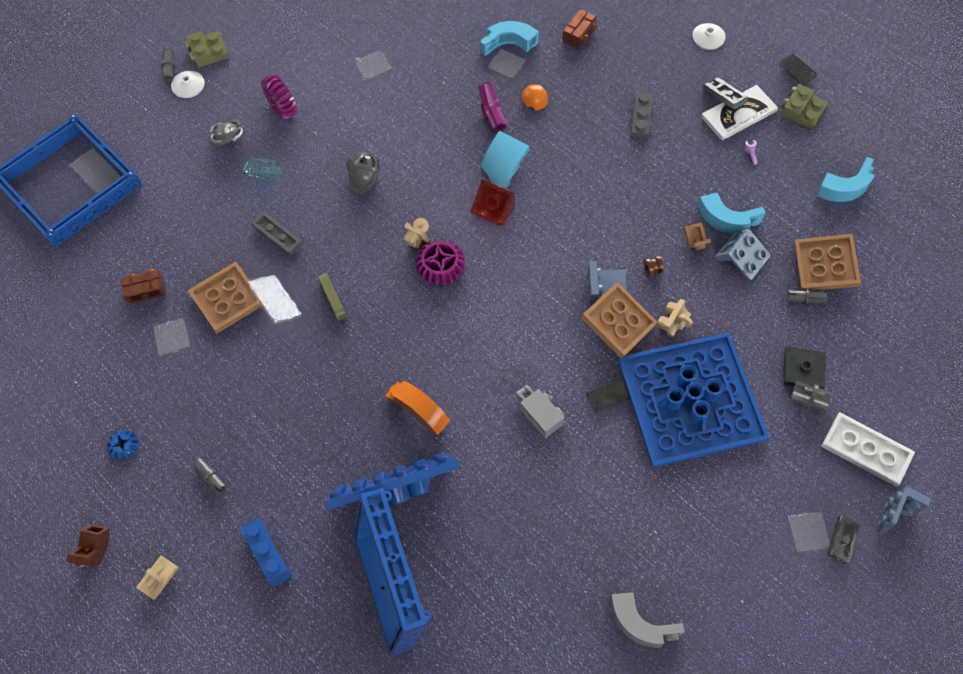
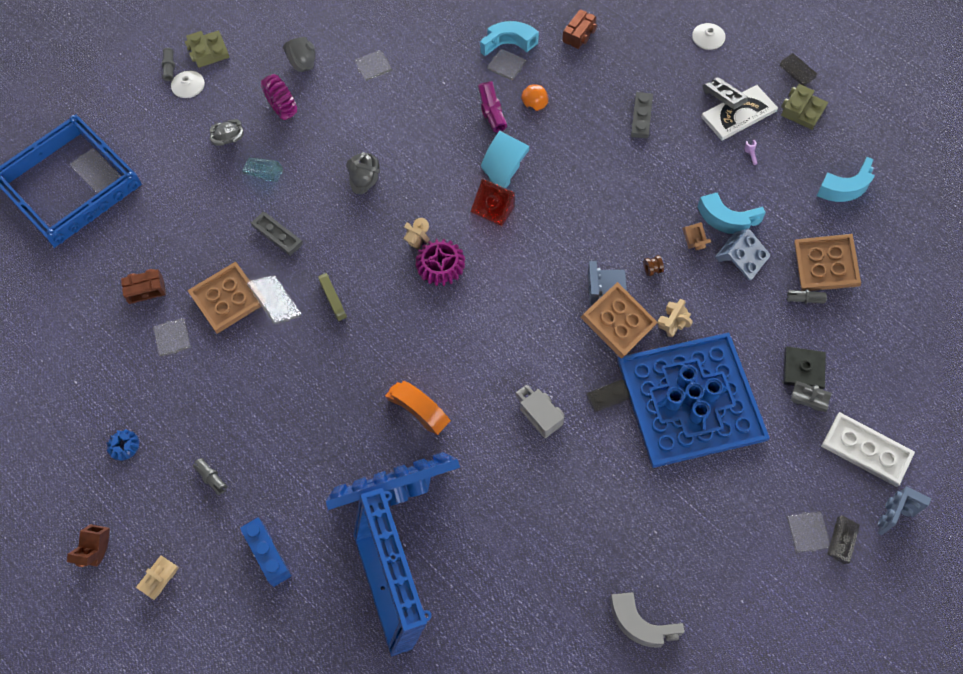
none -> dark grey helmet [283,37,316,72]

